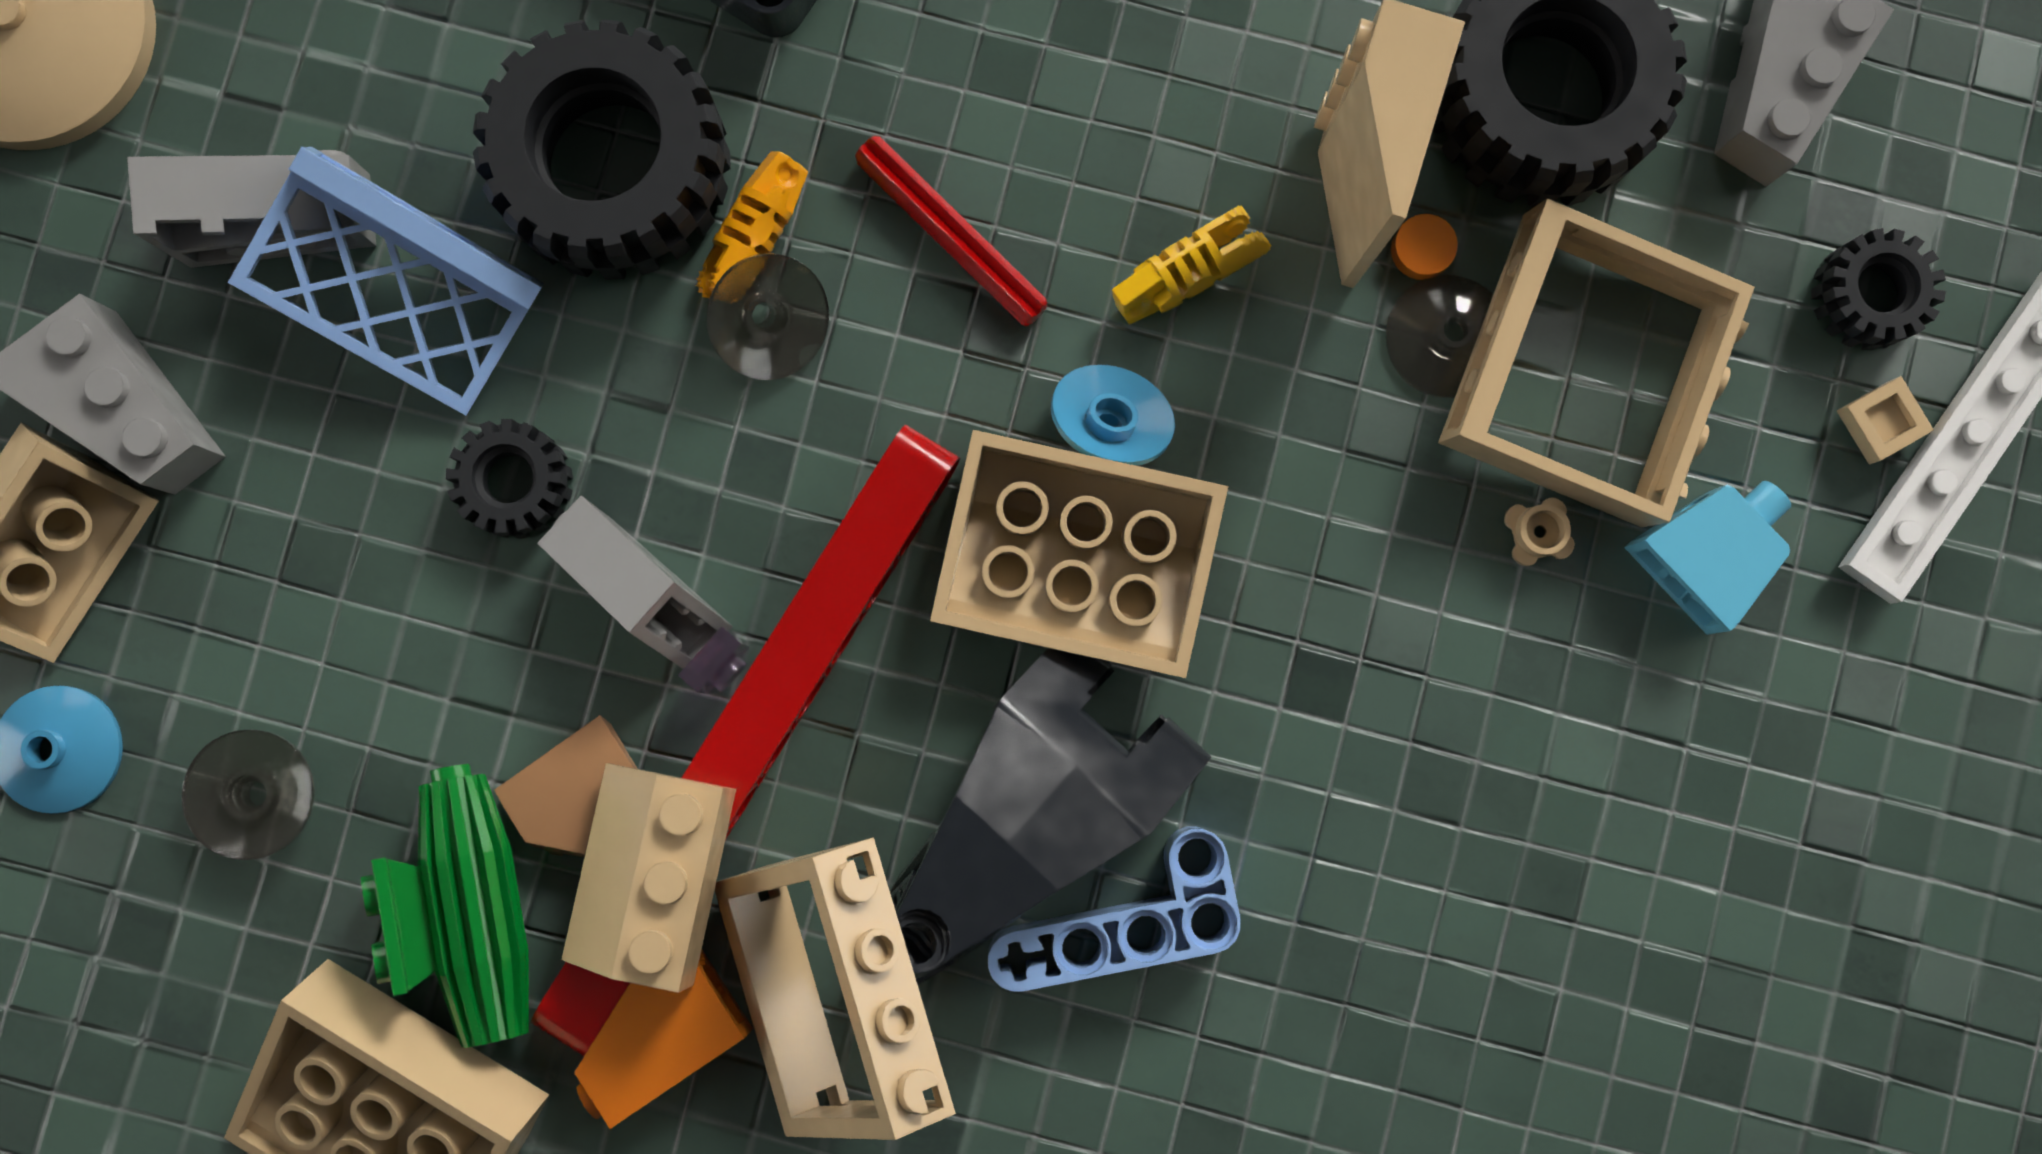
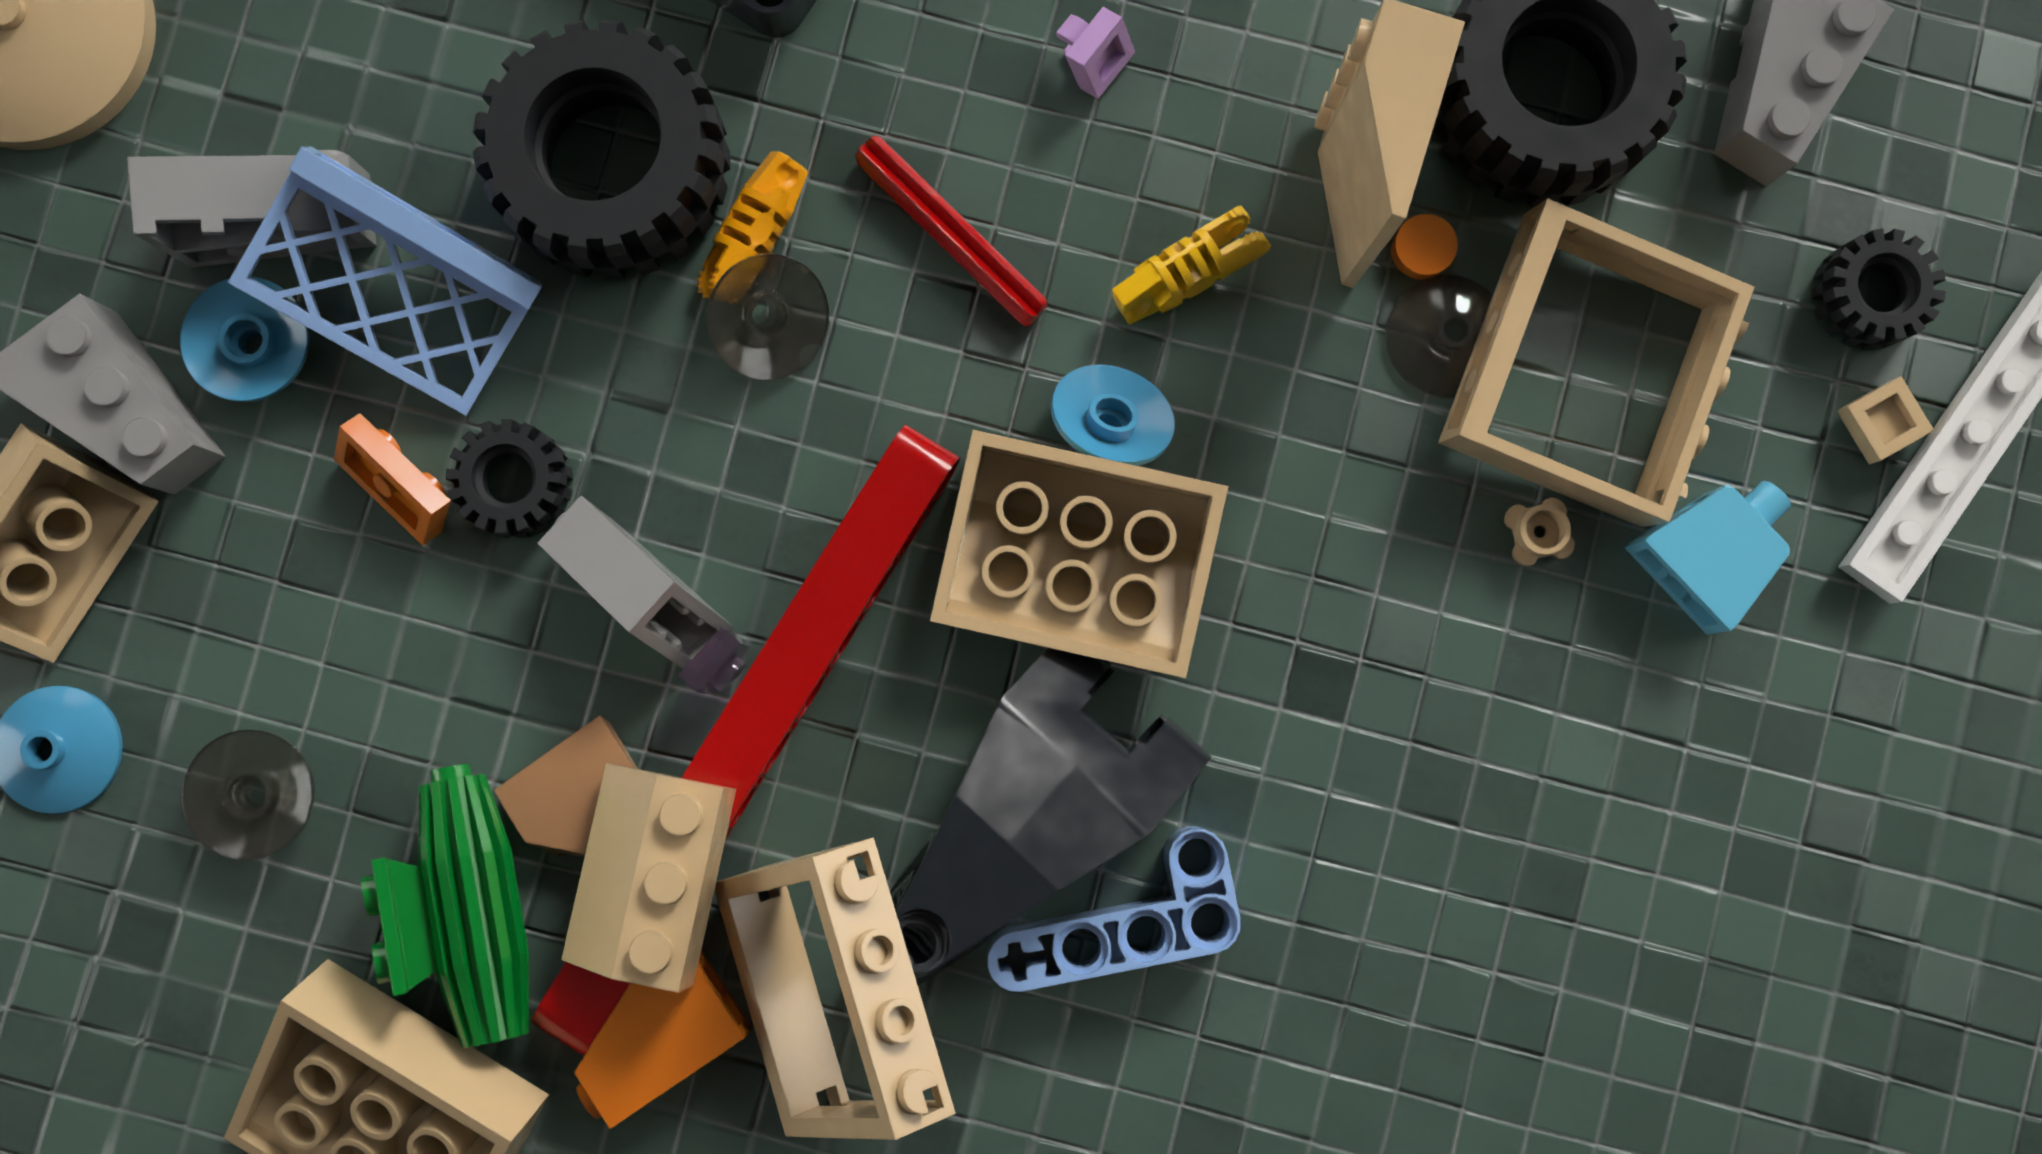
none -> dark azure dish [180,276,310,402]
none -> orange plate [334,413,451,546]
none -> lavender tile [1055,7,1135,99]

